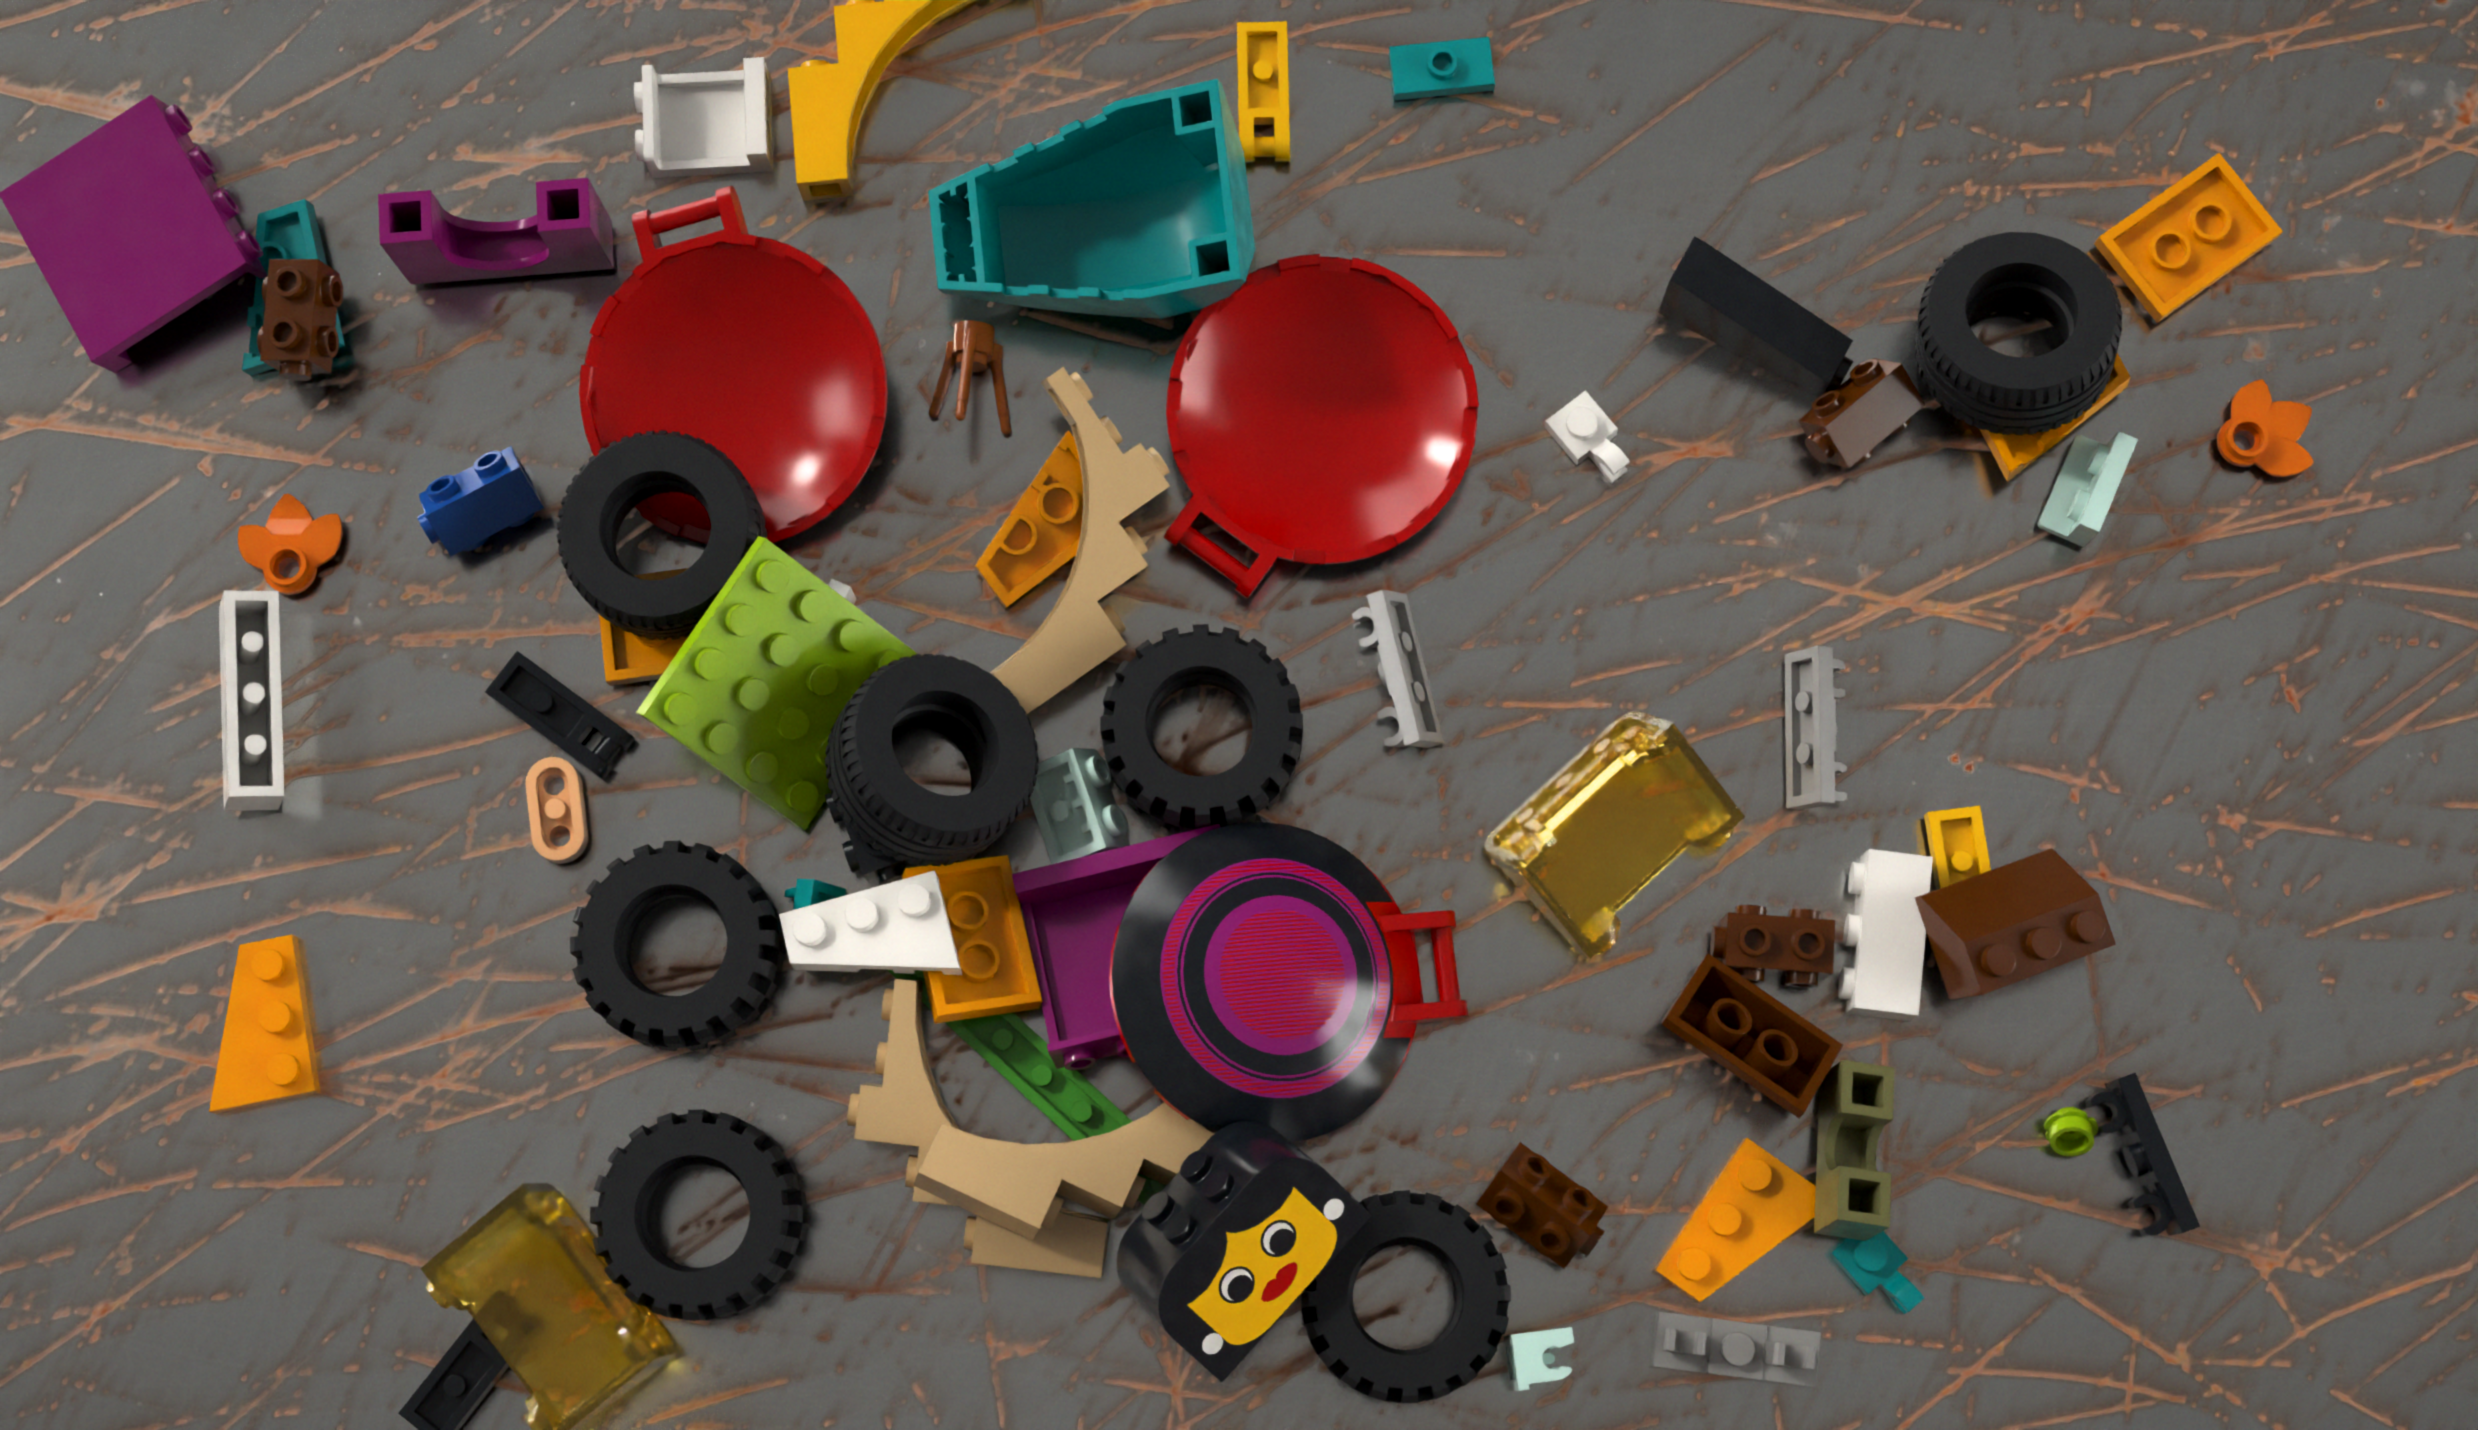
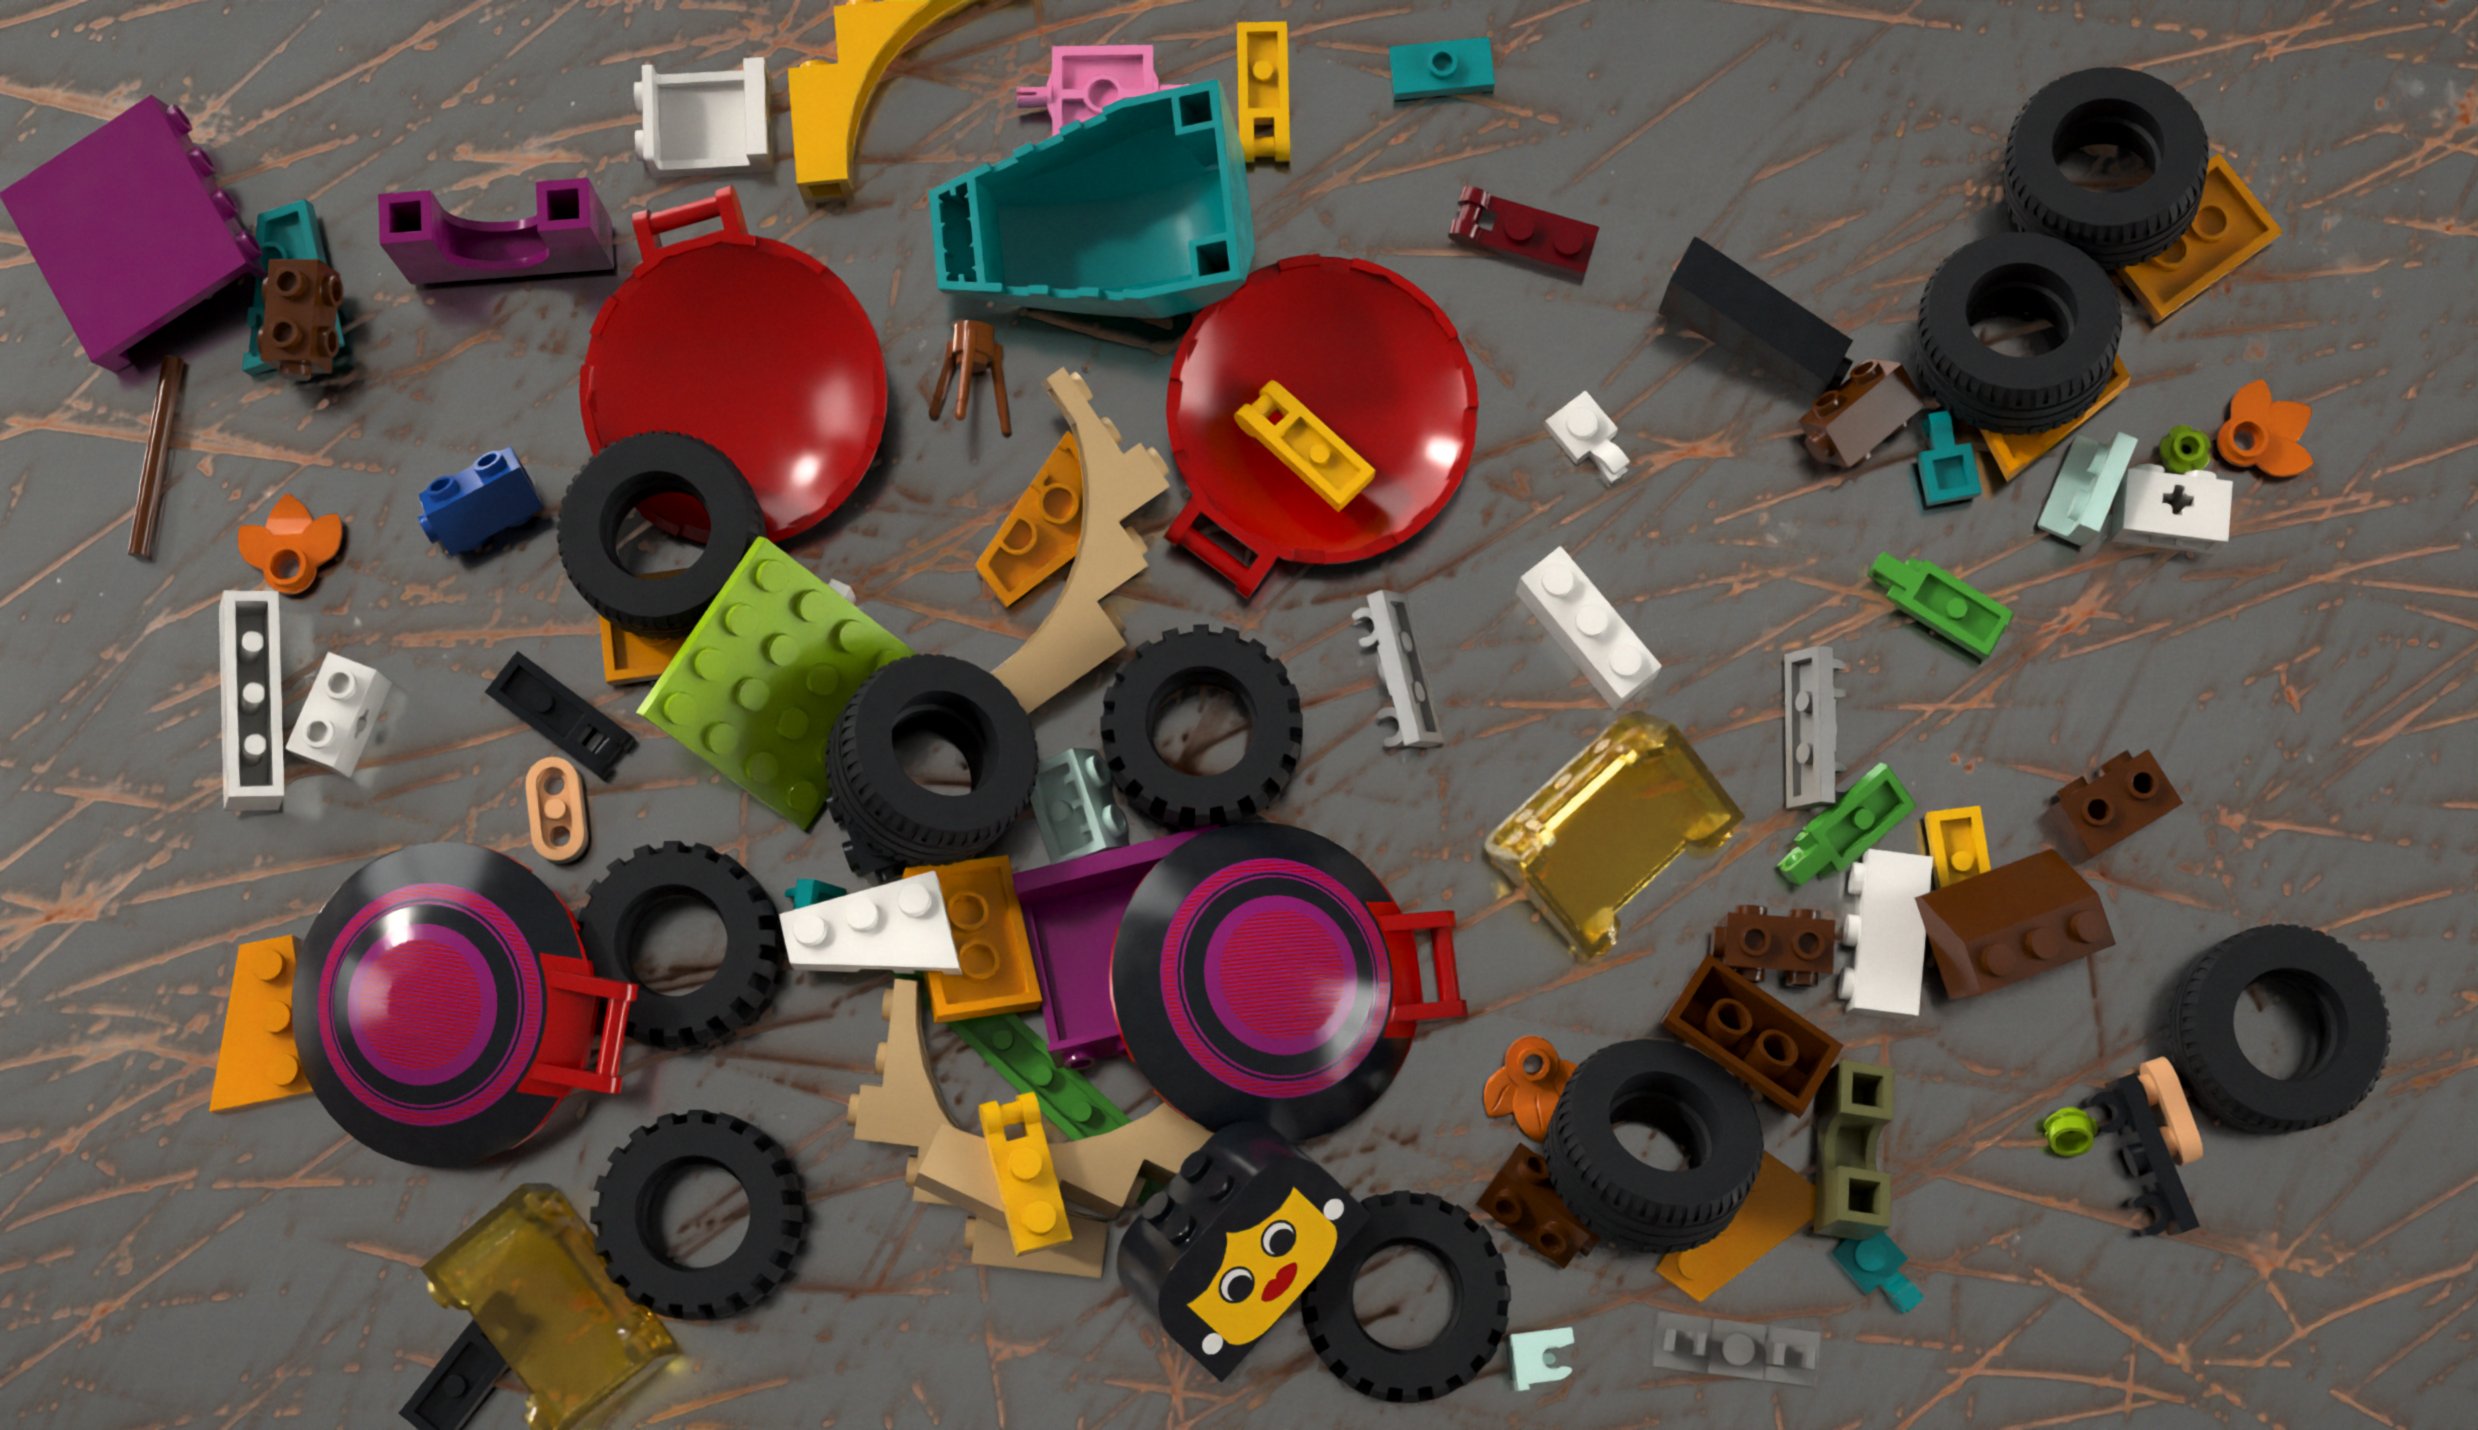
none -> reddish brown bar [128,355,184,558]
none -> white brick [285,652,392,778]
none -> dish [291,842,639,1167]
none -> yellow plate [979,1092,1073,1257]
none -> bright pink plate [1016,45,1189,136]
none -> yellow plate [1234,380,1376,512]
none -> dark red plate [1448,186,1599,280]
none -> orange plate [1484,1035,1578,1143]
none -> white brick [1516,546,1662,711]
none -> black tyre [1544,1039,1764,1254]
none -> bright green hinge [1777,762,1917,886]
none -> bright green hinge [1867,551,2014,661]
none -> teal plate [1916,411,1982,506]
none -> black tyre [2004,67,2209,270]
none -> reddish brown brick [2047,749,2183,864]
none -> white brick [2111,464,2233,554]
none -> light nougat plate [2137,1056,2203,1166]
none -> lime plate [2159,425,2211,475]
none -> black tyre [2167,924,2391,1135]

